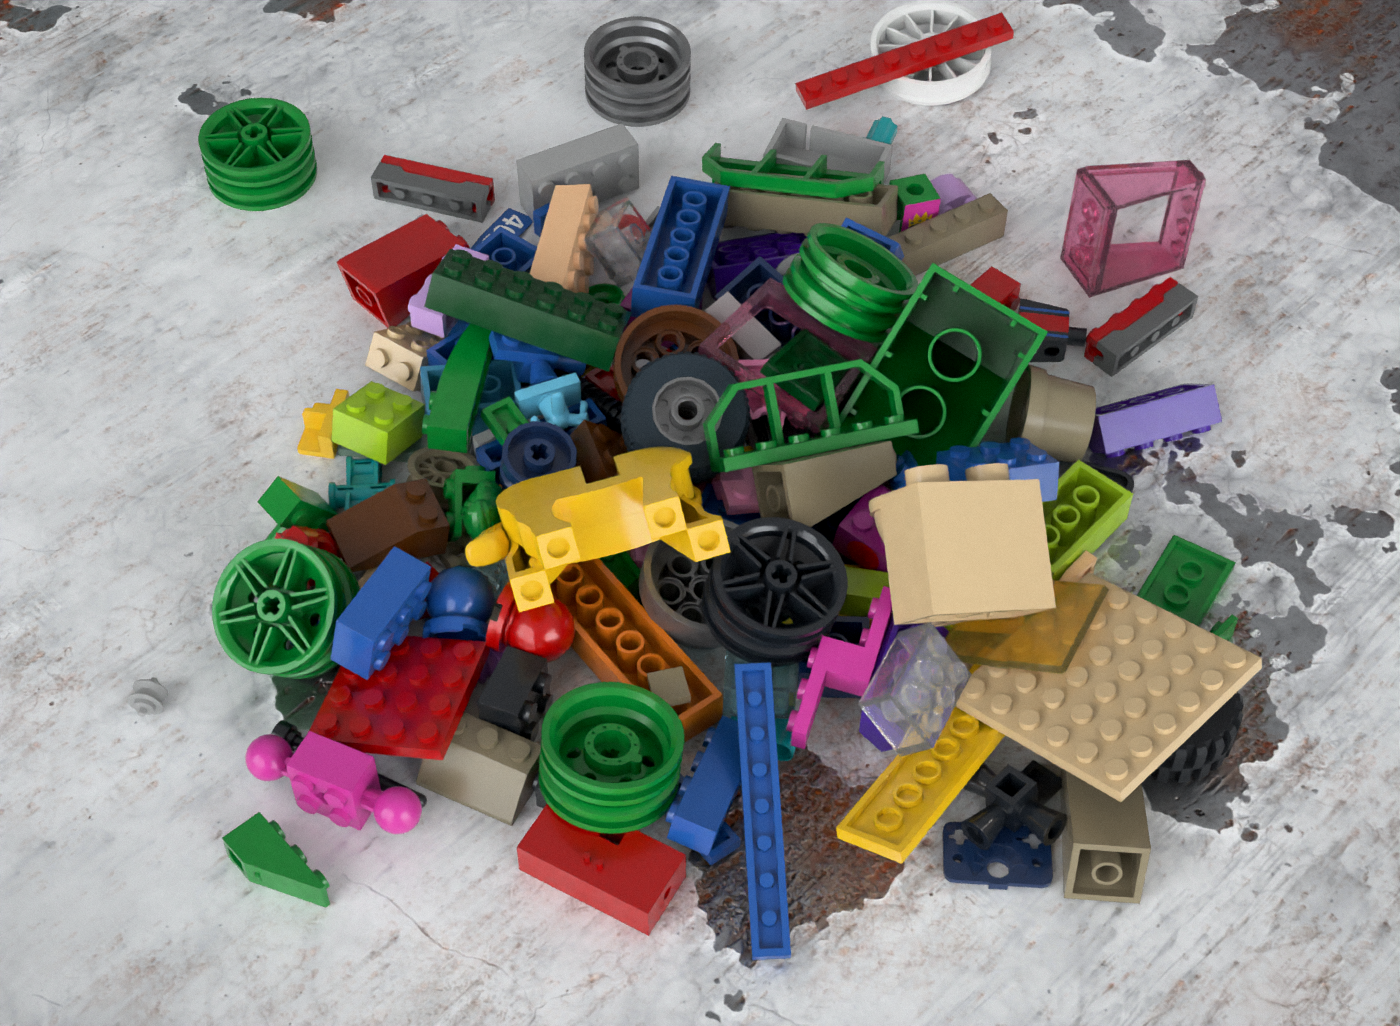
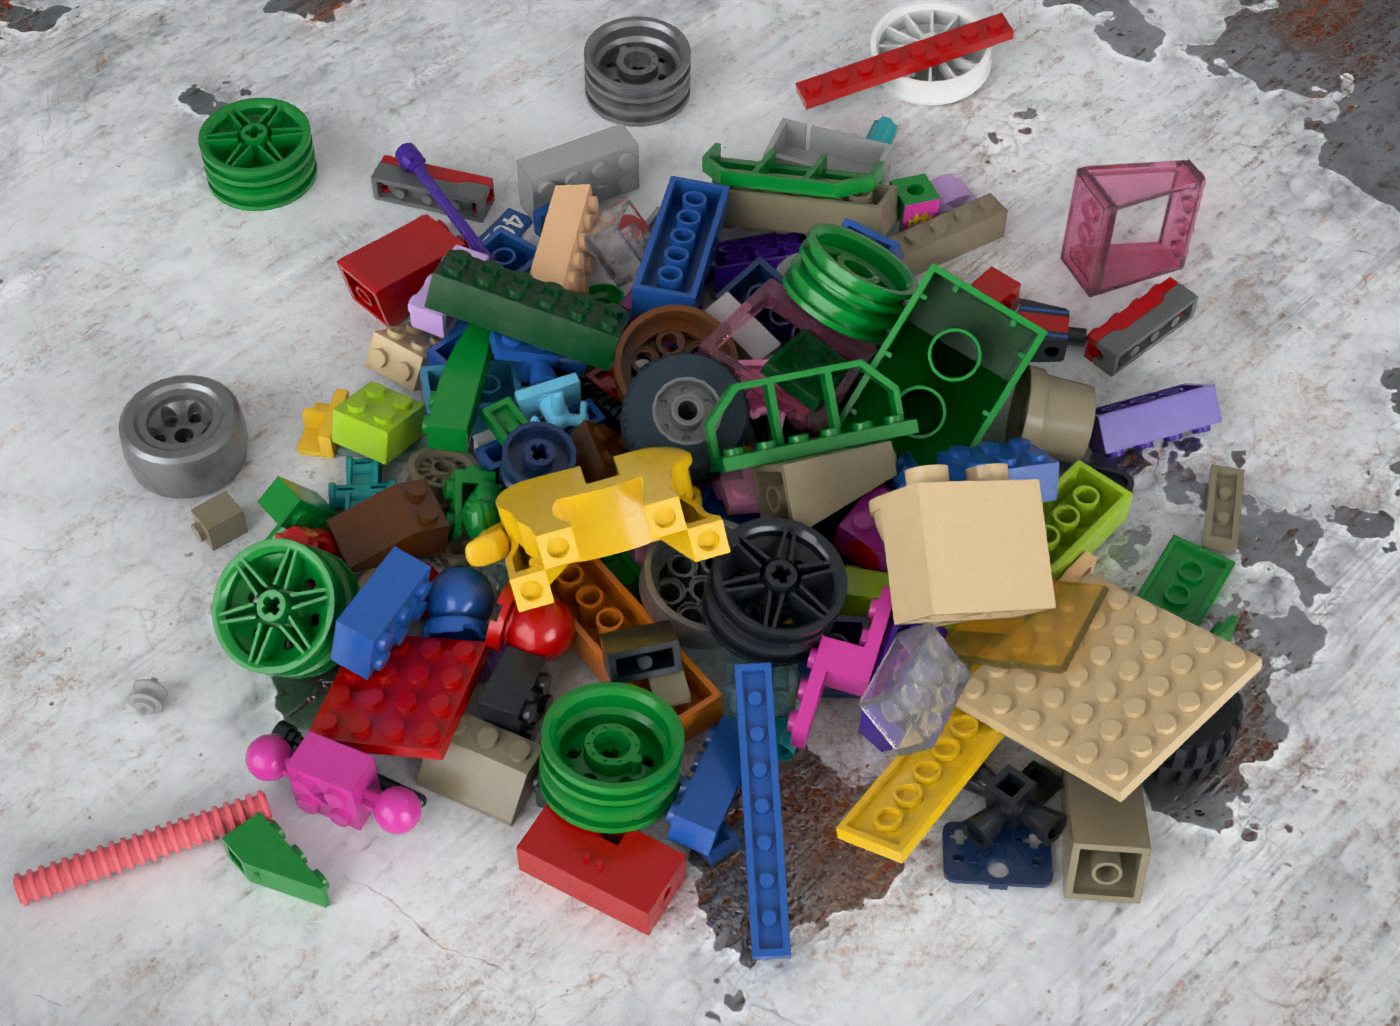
none -> coral piece [13,790,272,907]
none -> flat silver wheel [119,375,248,499]
none -> dark tan brick [191,491,248,551]
none -> dark purple hose [395,143,497,262]
none -> black brick [599,620,683,683]
none -> dark tan plate [1202,464,1245,553]

